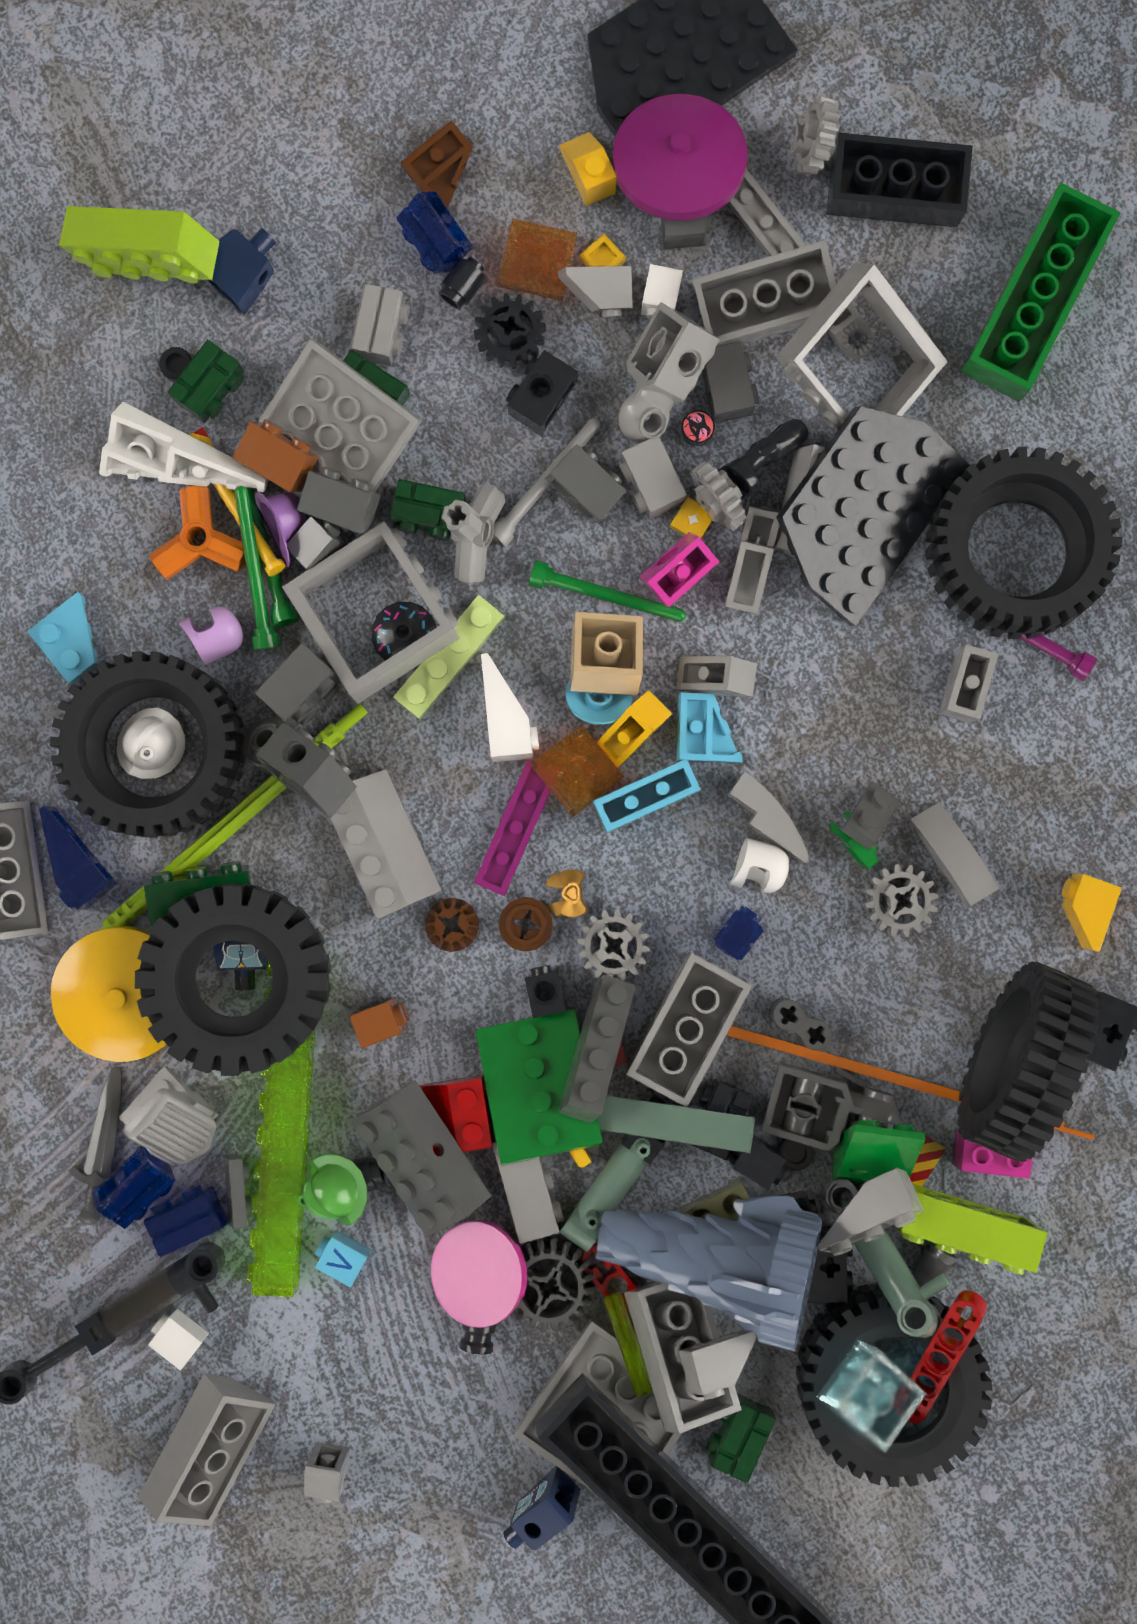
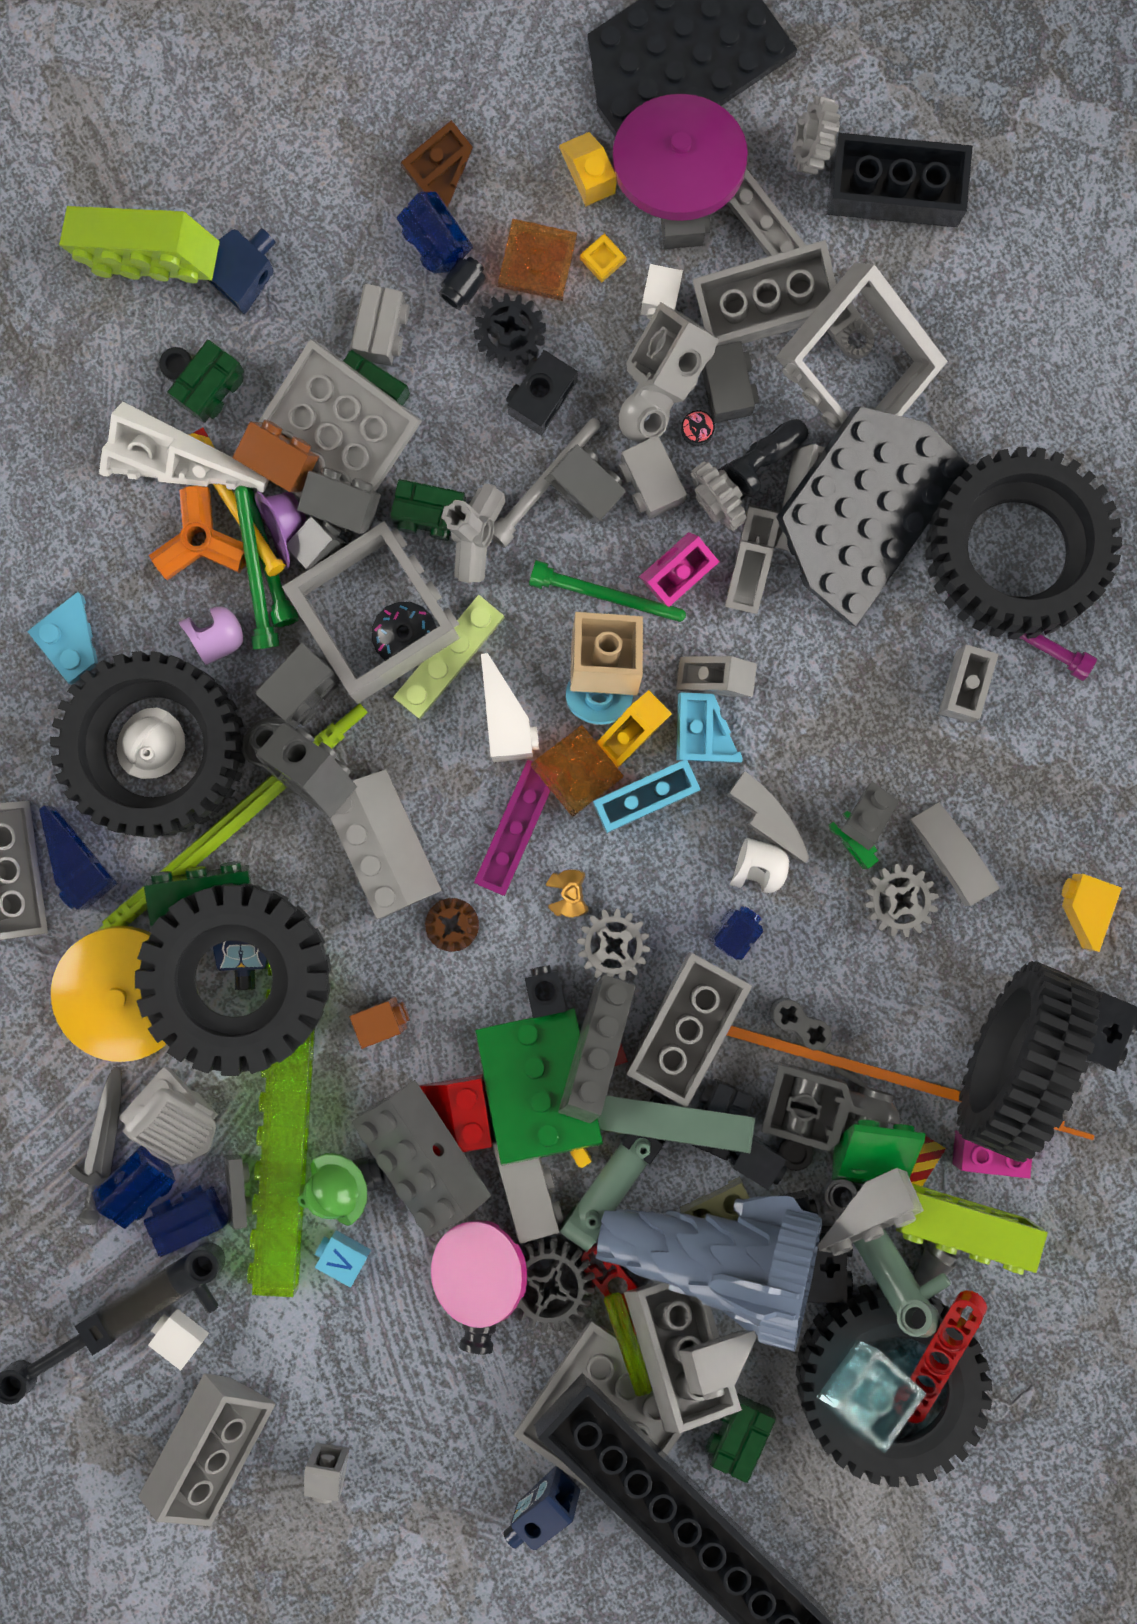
reddish brown gear [499,897,553,951] -> none
light grey slope [558,266,633,318] -> none
yellow tile [670,497,712,539] -> none
green brick [960,182,1121,402] -> none

